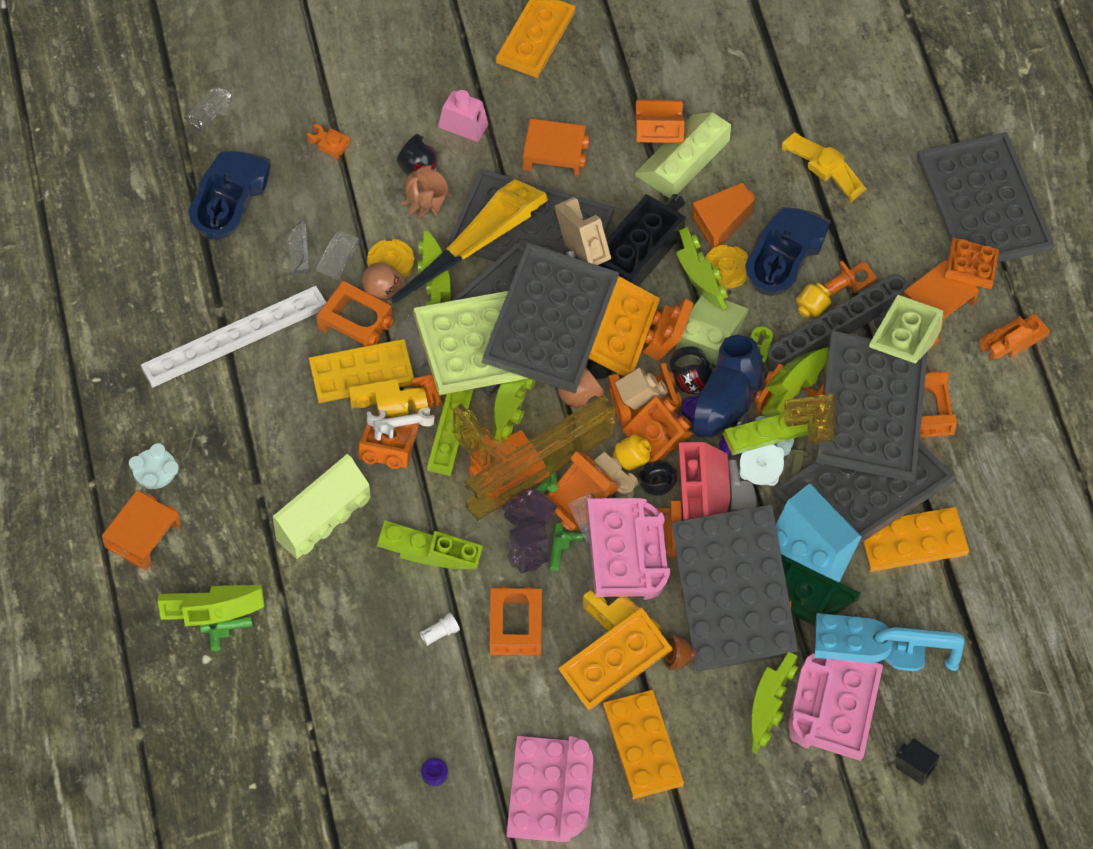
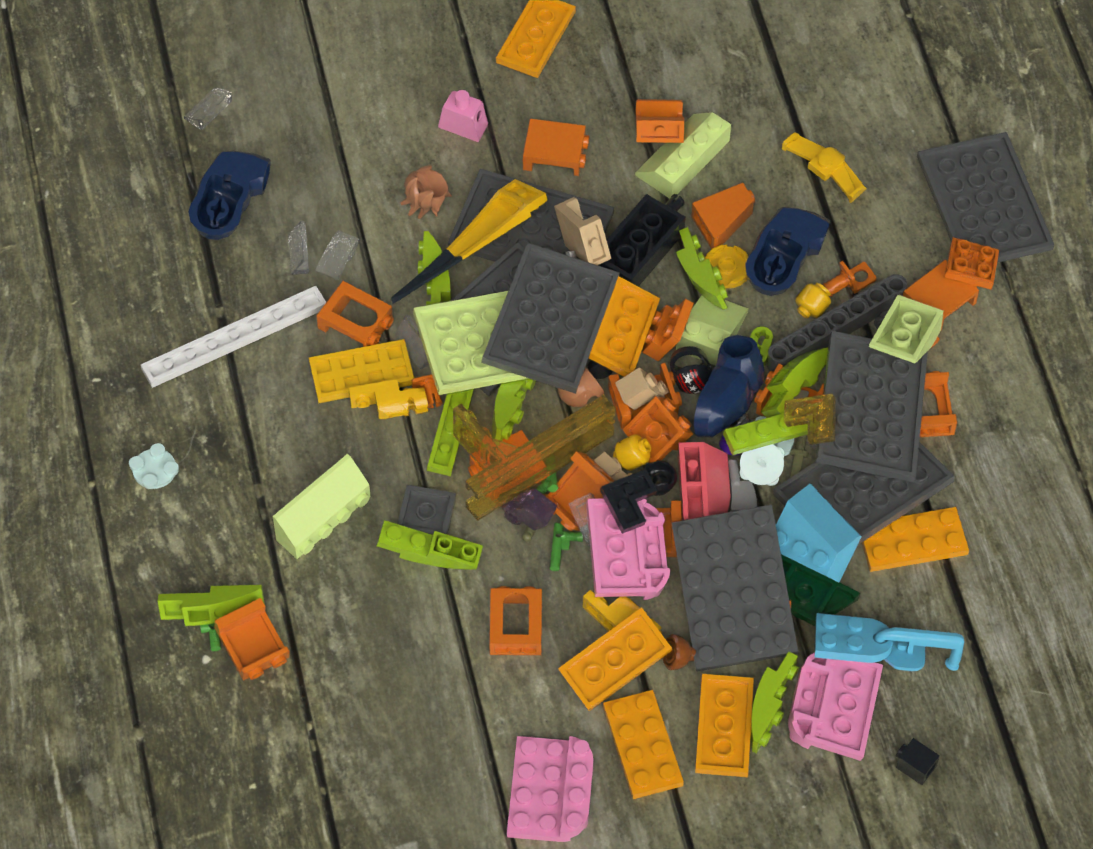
orange panel [102,490,181,571] -> none
orange plate [306,124,351,159] -> none
orange plate [358,414,419,469] -> none
nougat helmet [361,262,405,305] -> none
yellow tile [367,239,415,279] -> none
white bar [367,407,434,440] -> none
black helmet [396,134,438,176] -> none
white pin [419,613,460,646] -> none
dark purple tile [421,758,448,786] -> none
clear purple brick [507,518,548,574] -> none
dark purple tile [681,397,699,422] -> none
orange plate [979,313,1050,360] -> none
none -> orange panel [214,598,290,681]
none -> dark grey plate [397,485,456,535]
none -> black plate [600,469,657,534]
none -> light orange plate [695,674,754,777]

